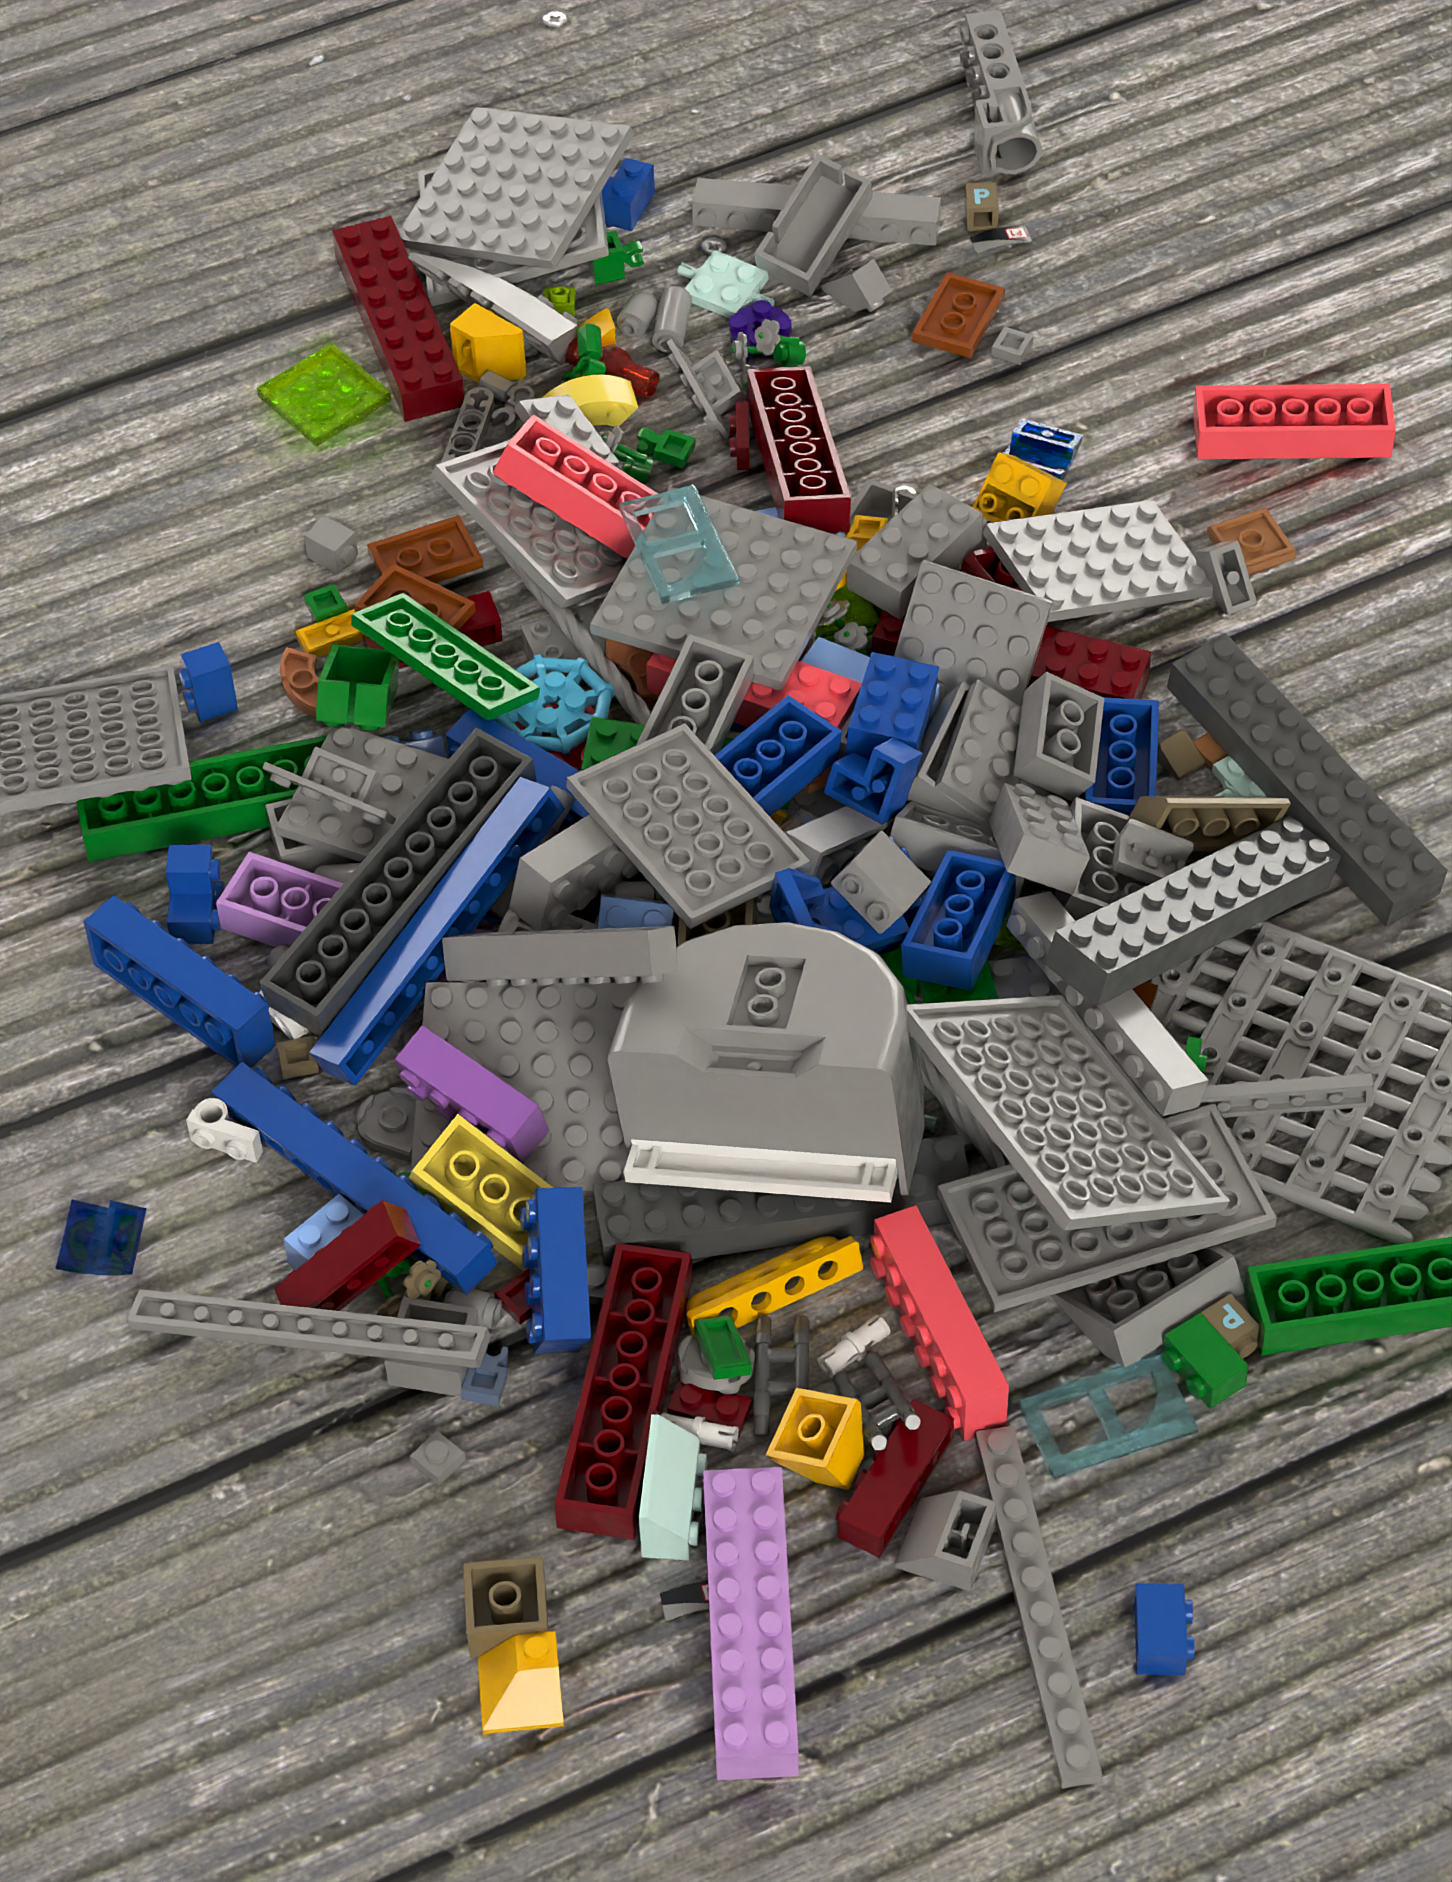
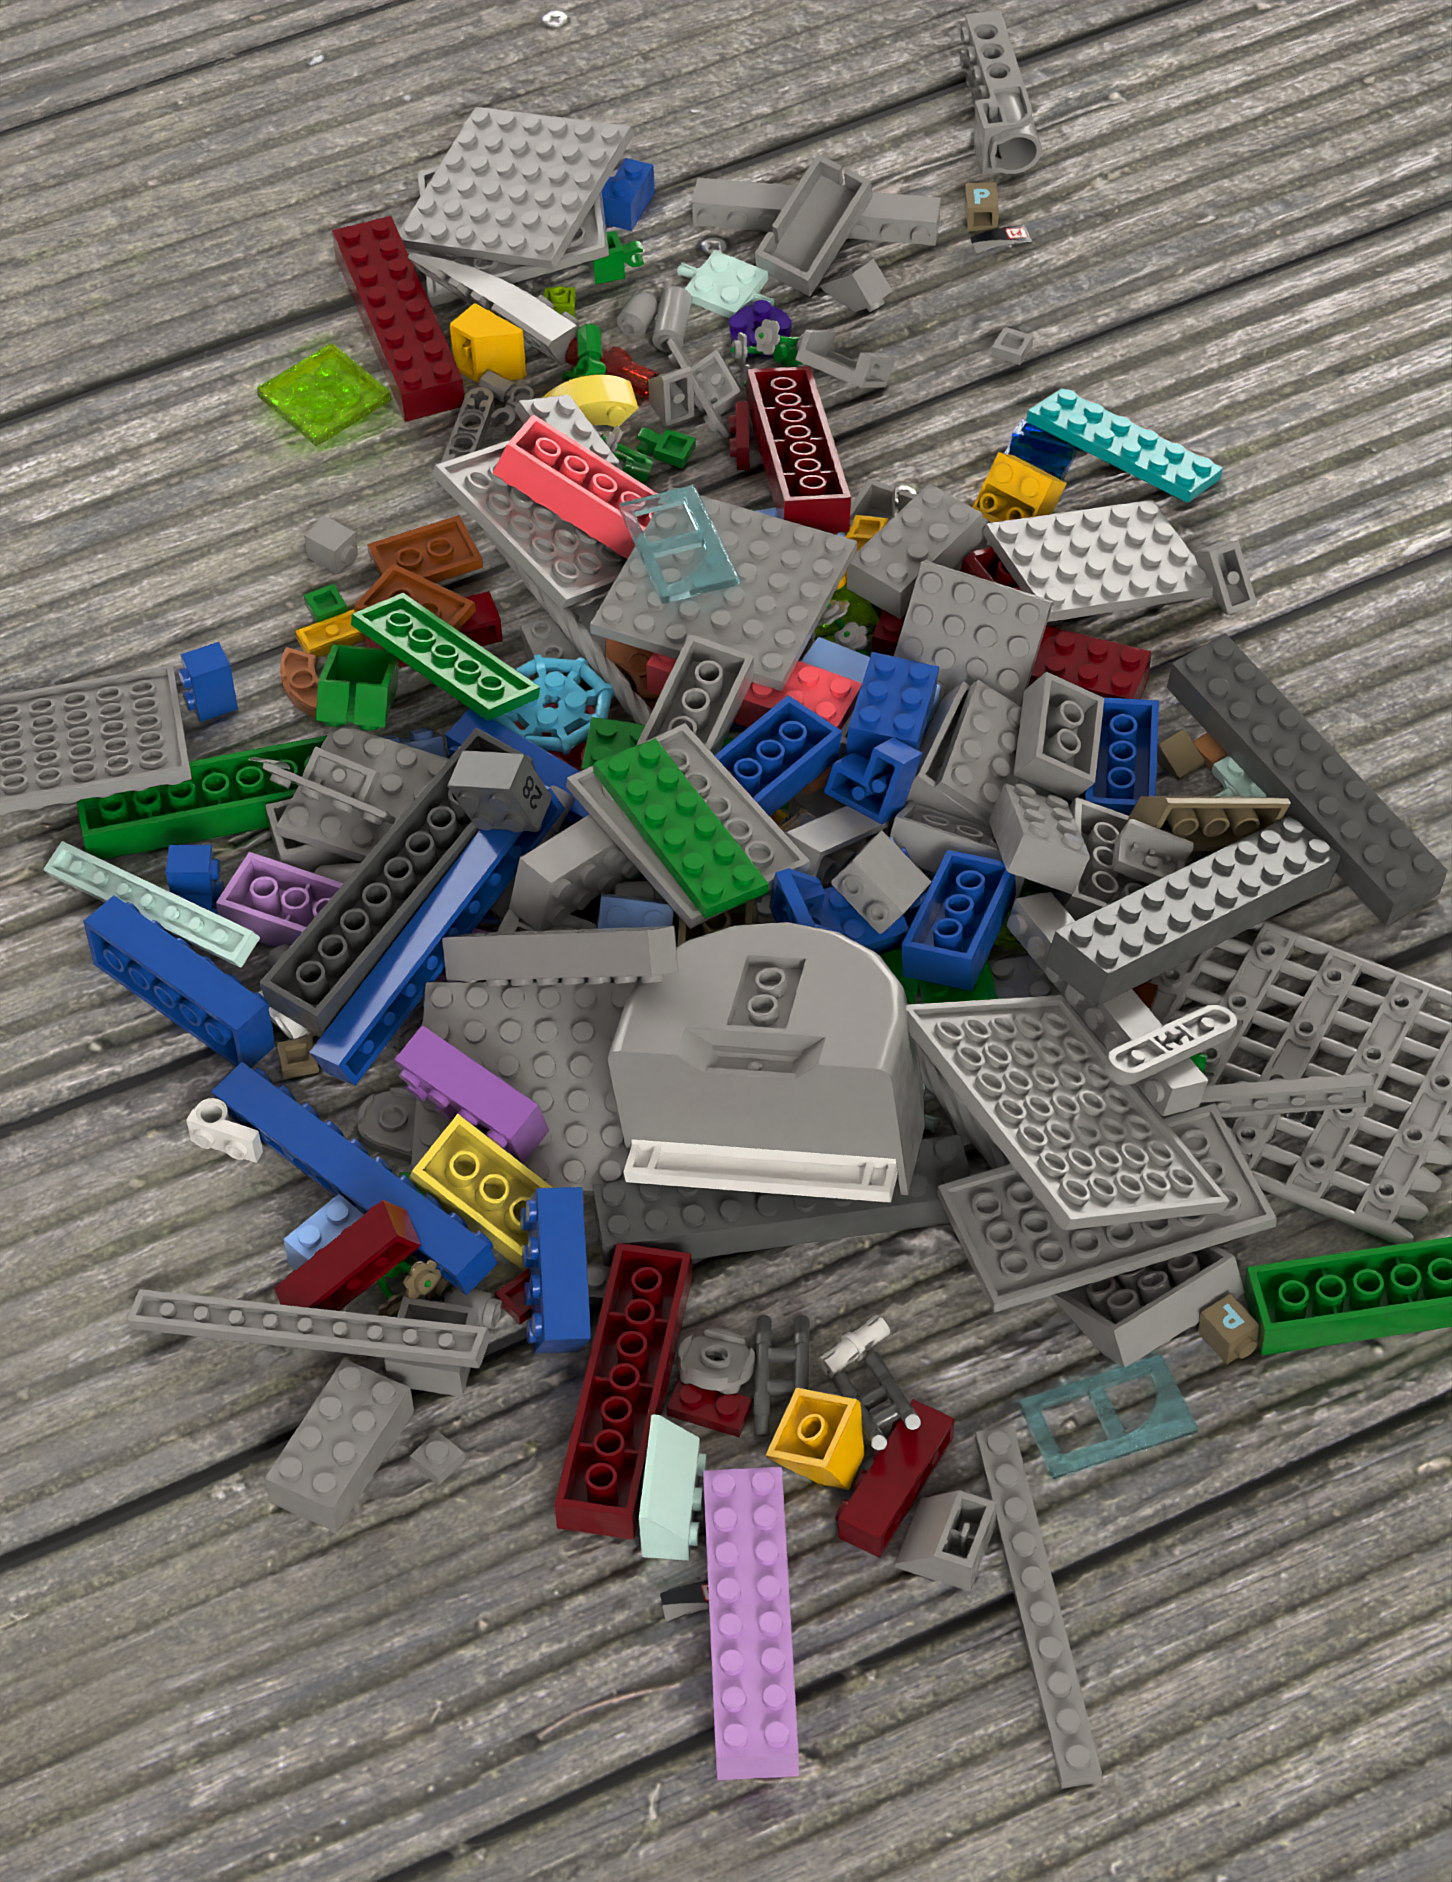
clear blue slope [55,1199,147,1276] -> none
sand blue plate [461,1346,508,1407] -> none
dark tan brick [463,1556,549,1658] -> none
yellow slope [478,1631,564,1734] -> none
yellow slope [579,308,616,347] -> none
white pin [661,1412,739,1452] -> none
yellow piece [686,1236,863,1339] -> none
green tile [694,1316,752,1380] -> none
coral brick [870,1205,1009,1442] -> none
dark orange plate [912,272,1005,358] -> none
blue brick [1134,1583,1195,1675] -> none
green brick [1162,1312,1249,1409] -> none
coral brick [1193,384,1396,459] -> none
medium nougat tile [1207,507,1296,574] -> none
none -> light aqua plate [43,841,260,968]
none -> sticker [249,757,290,769]
none -> light grey brick [264,1358,414,1533]
none -> dark grey brick [447,751,552,833]
none -> green plate [593,738,769,919]
none -> light grey slope [648,366,694,426]
none -> light grey panel [795,330,897,388]
none -> teal plate [1026,388,1223,503]
none -> light grey piece [1104,1005,1237,1085]

